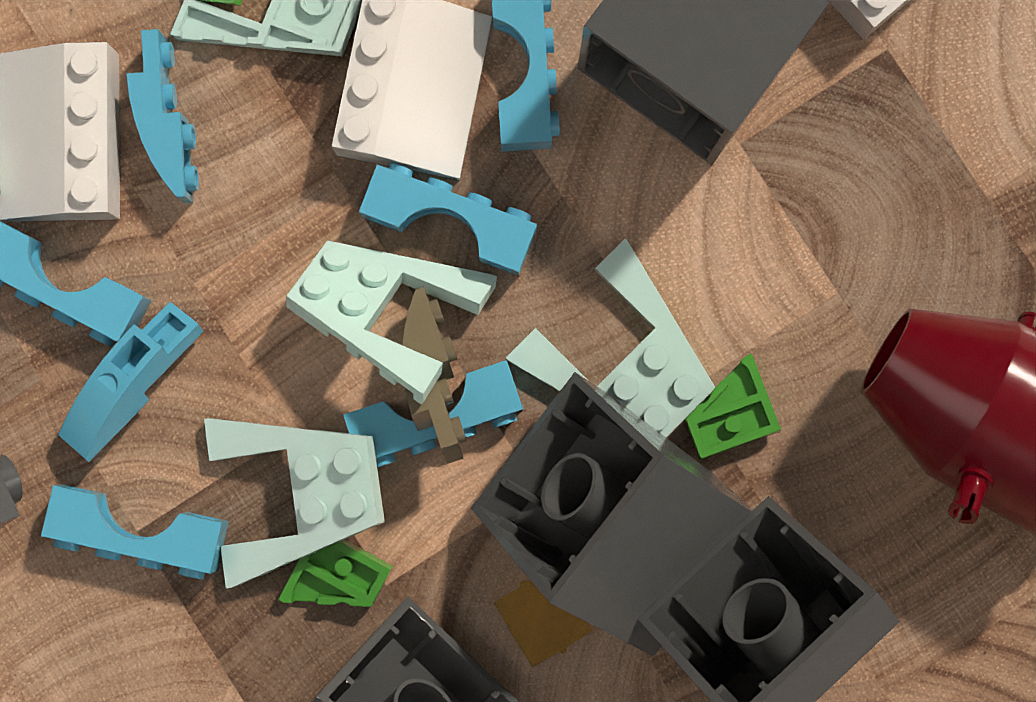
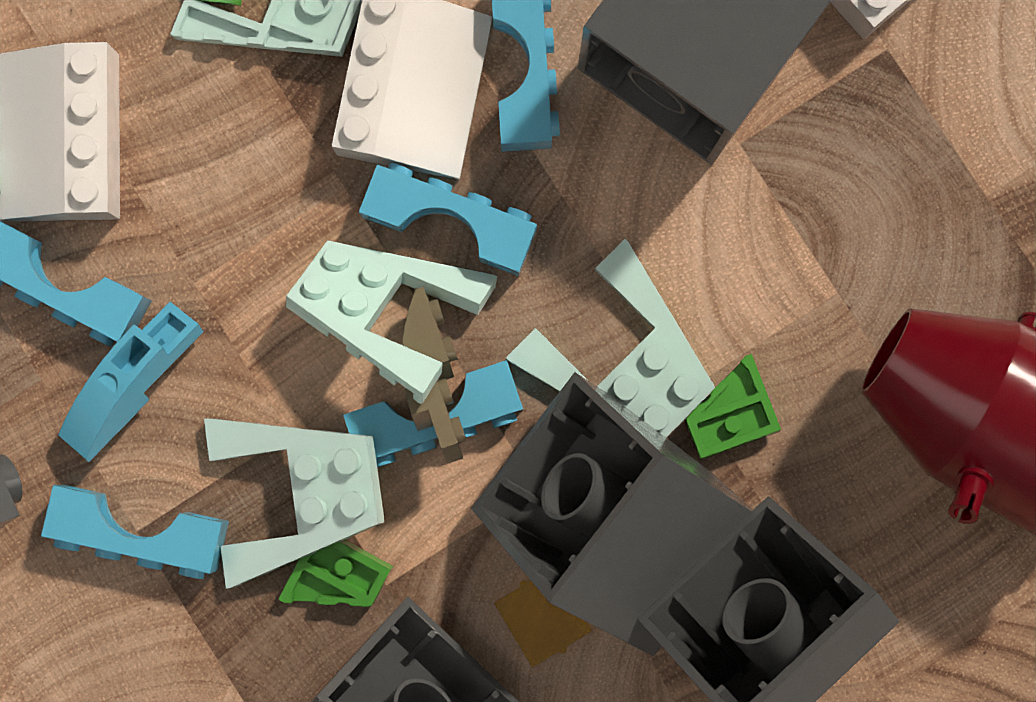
medium azure slope [126,29,199,203] -> none

